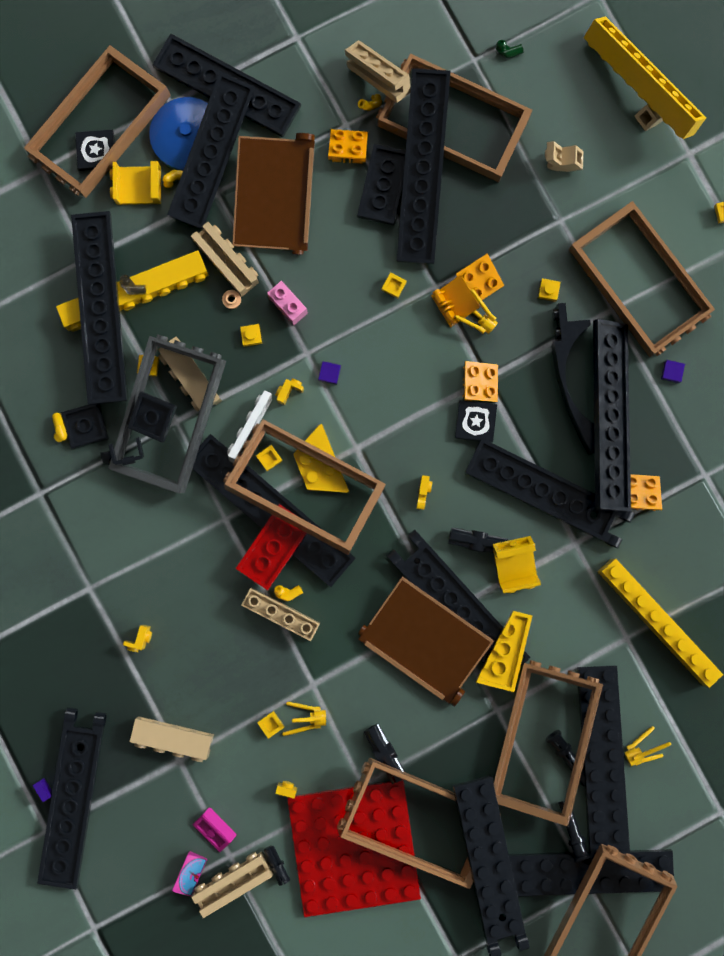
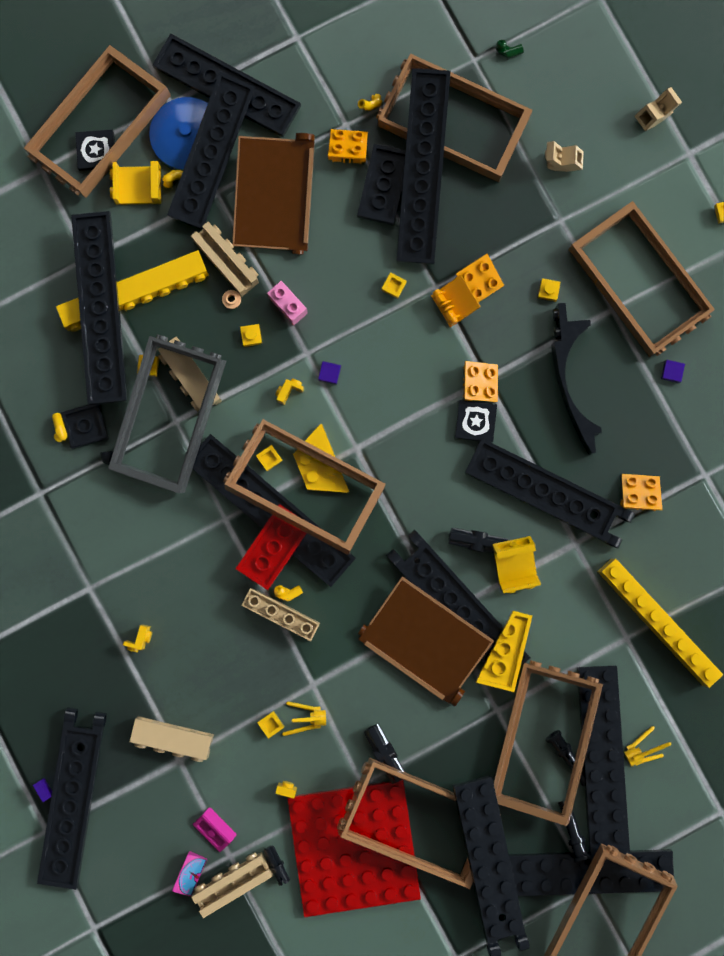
black piece [109,437,144,465] -> none
clear smoke arm [120,275,146,295] -> none
black plate [127,391,177,443] -> none
white plate [227,390,272,463] -> none
tan brick [345,40,411,103] -> none
yellow plate [416,475,432,510] -> none
yellow plant [454,289,498,334] -> none
yellow brick [583,16,706,139] -> none
black plate [593,319,631,513] -> none

